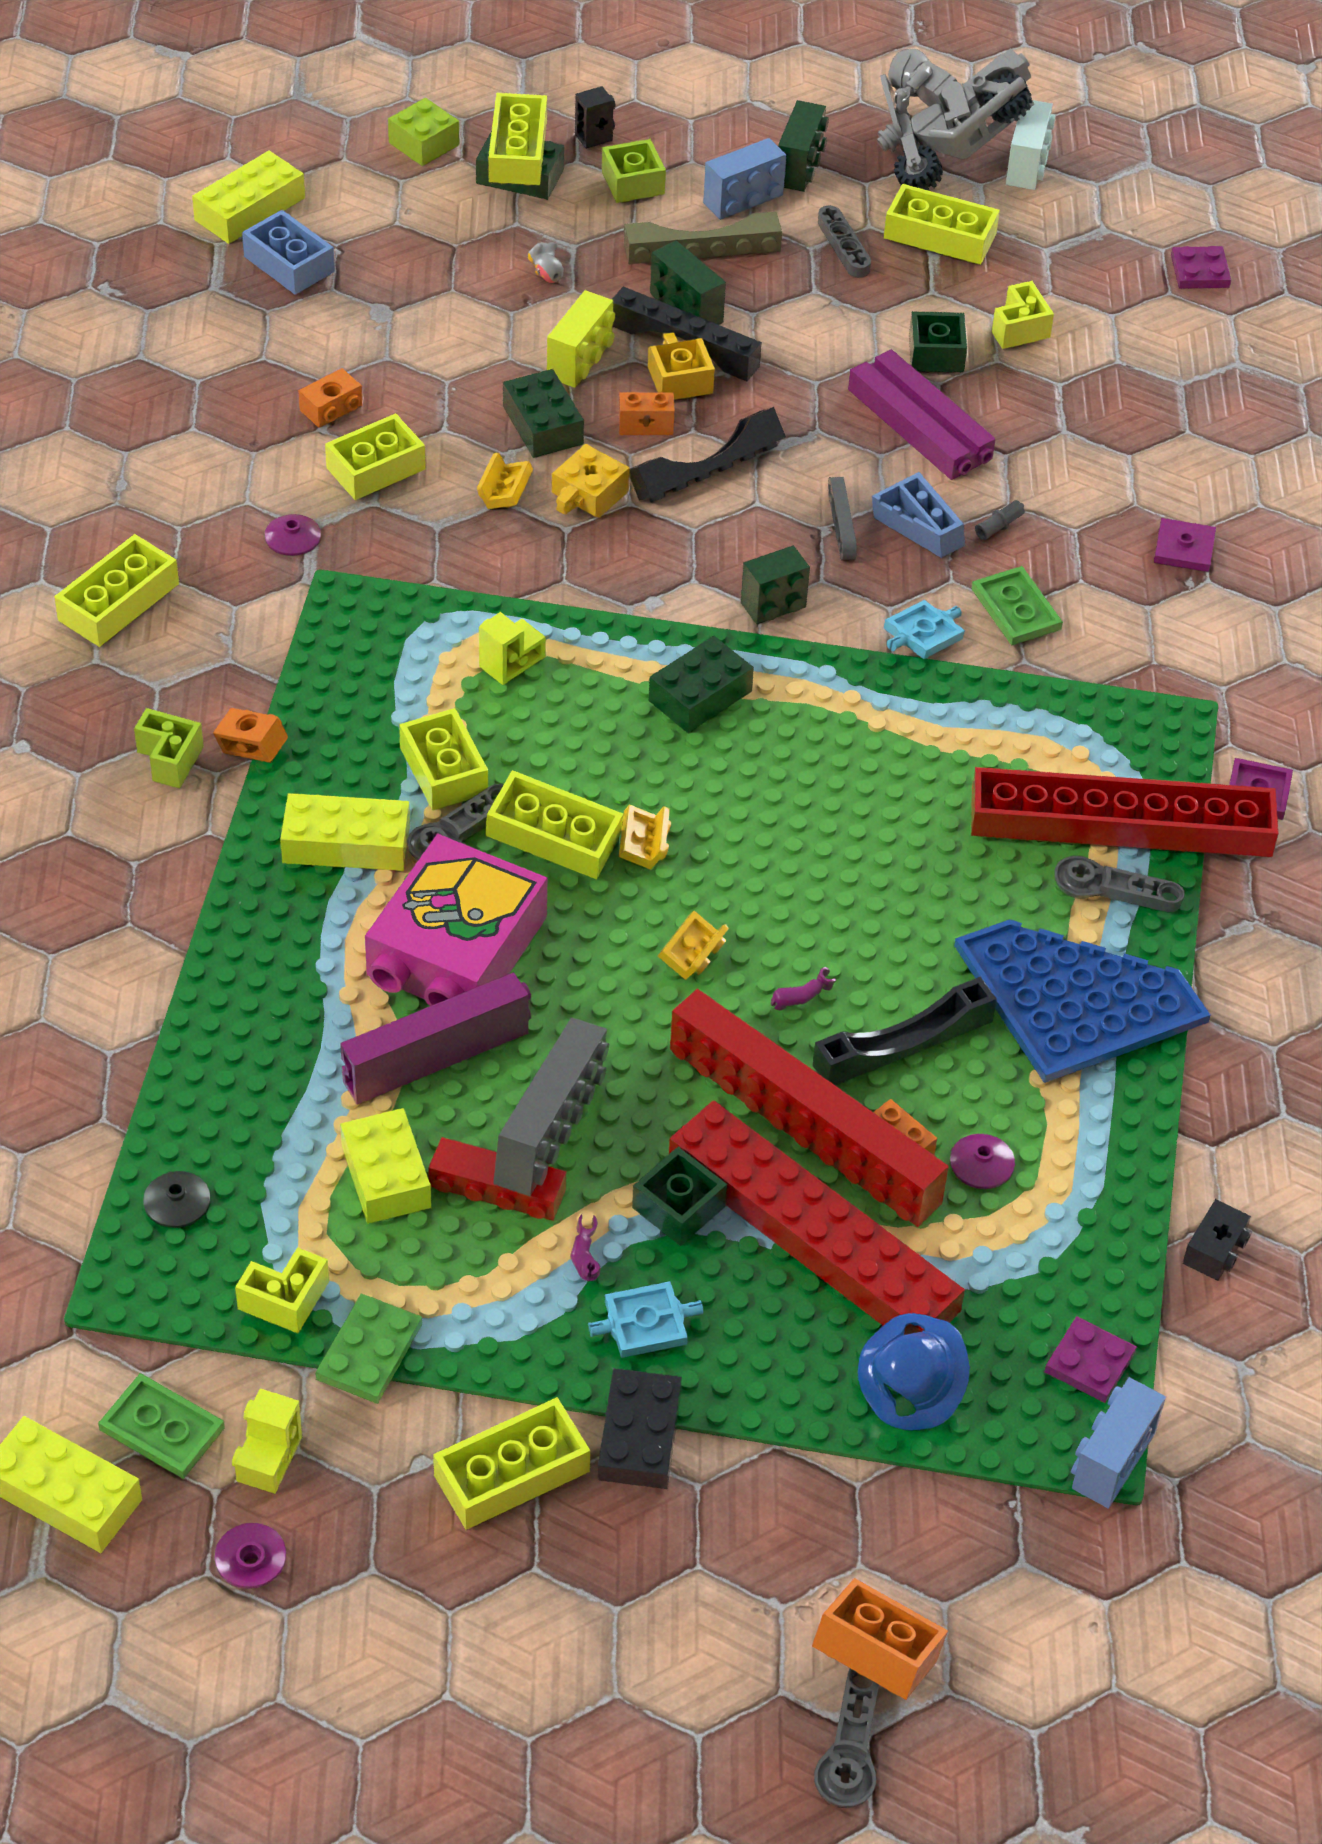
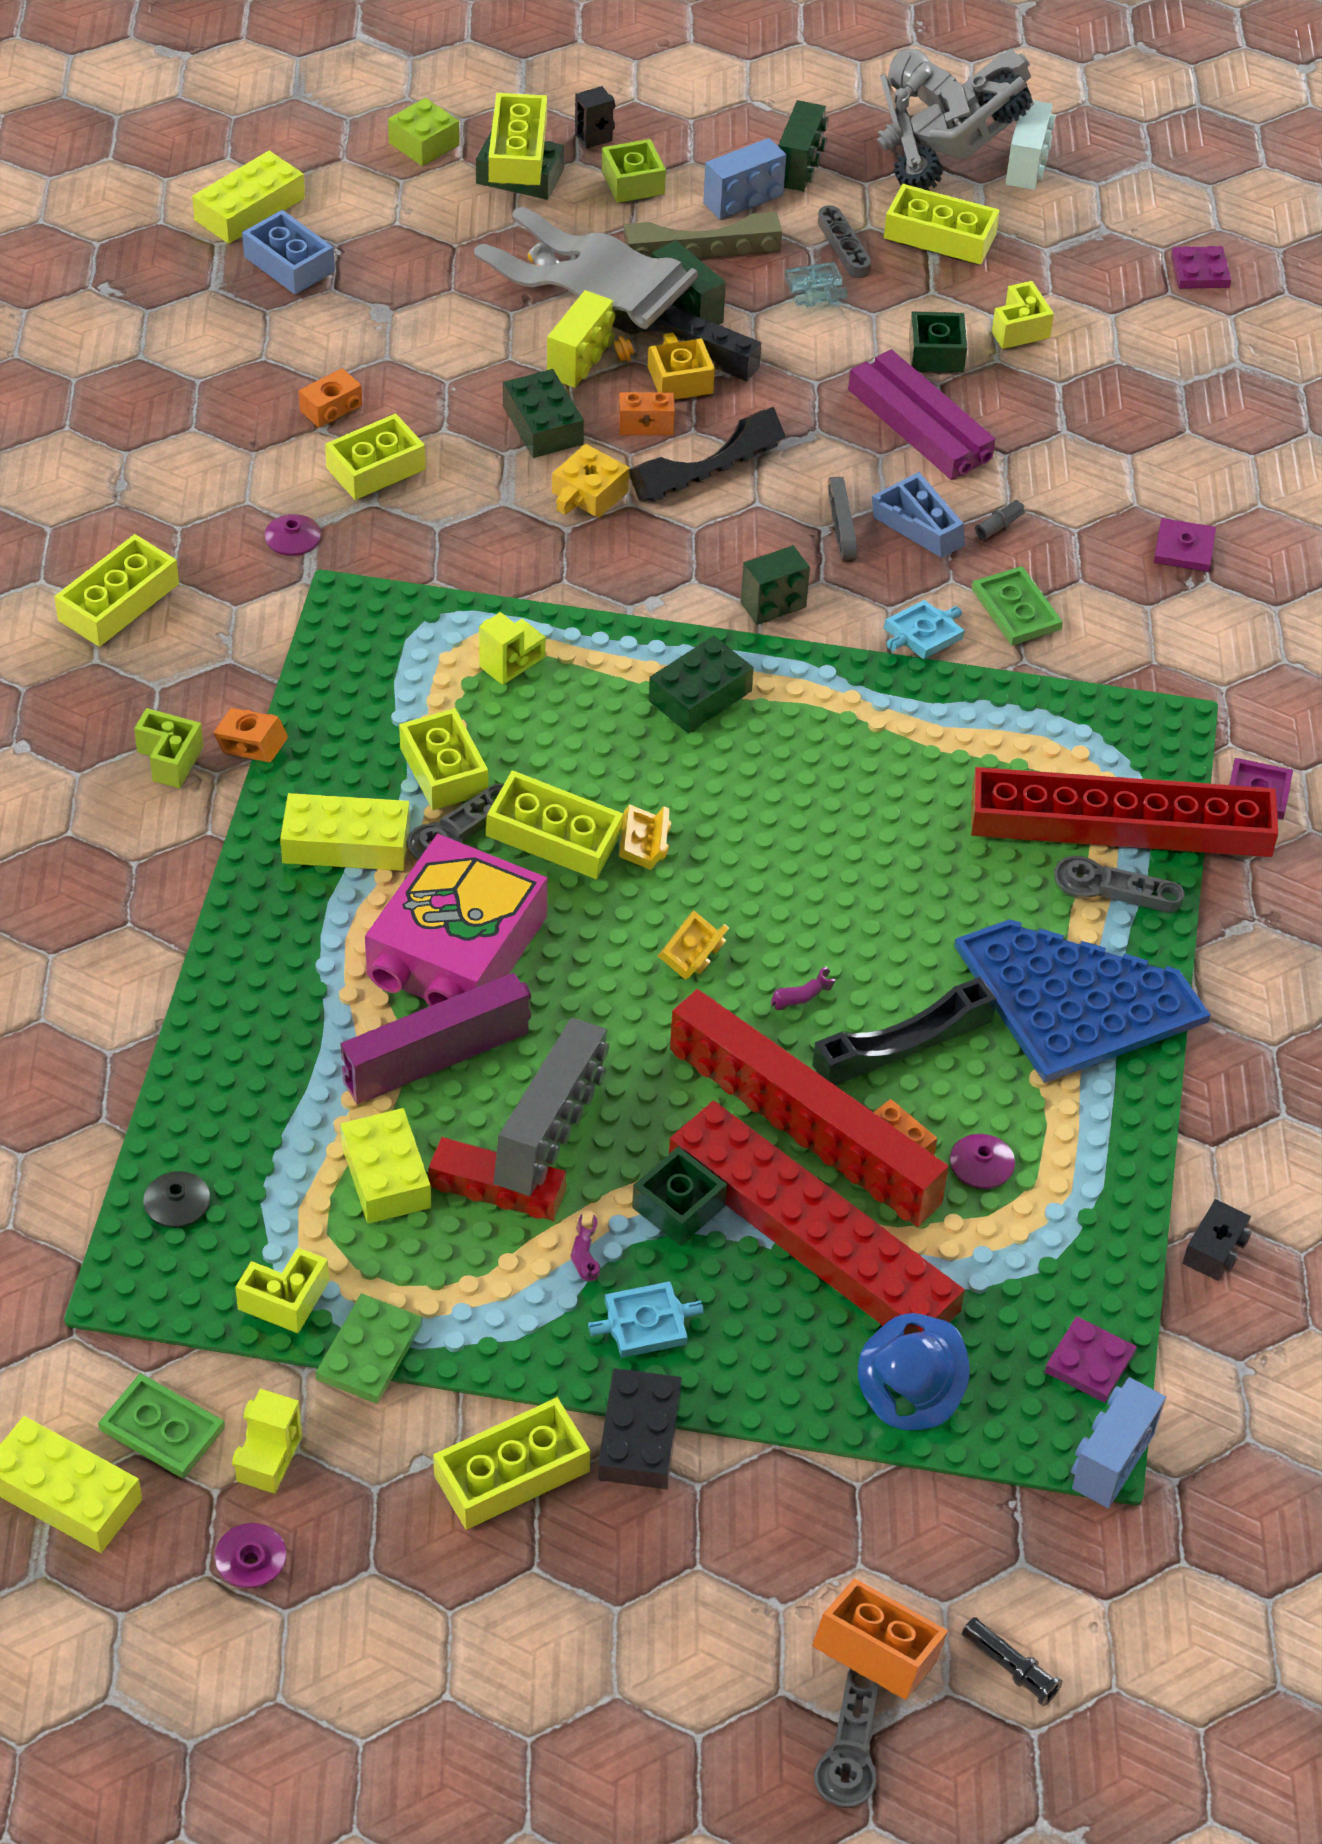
yellow bracket [477,453,533,509] -> none
none -> light grey flag [474,207,699,329]
none -> light orange plate [613,336,634,362]
none -> clear light blue plate [784,262,847,307]
none -> black pin [962,1617,1063,1706]

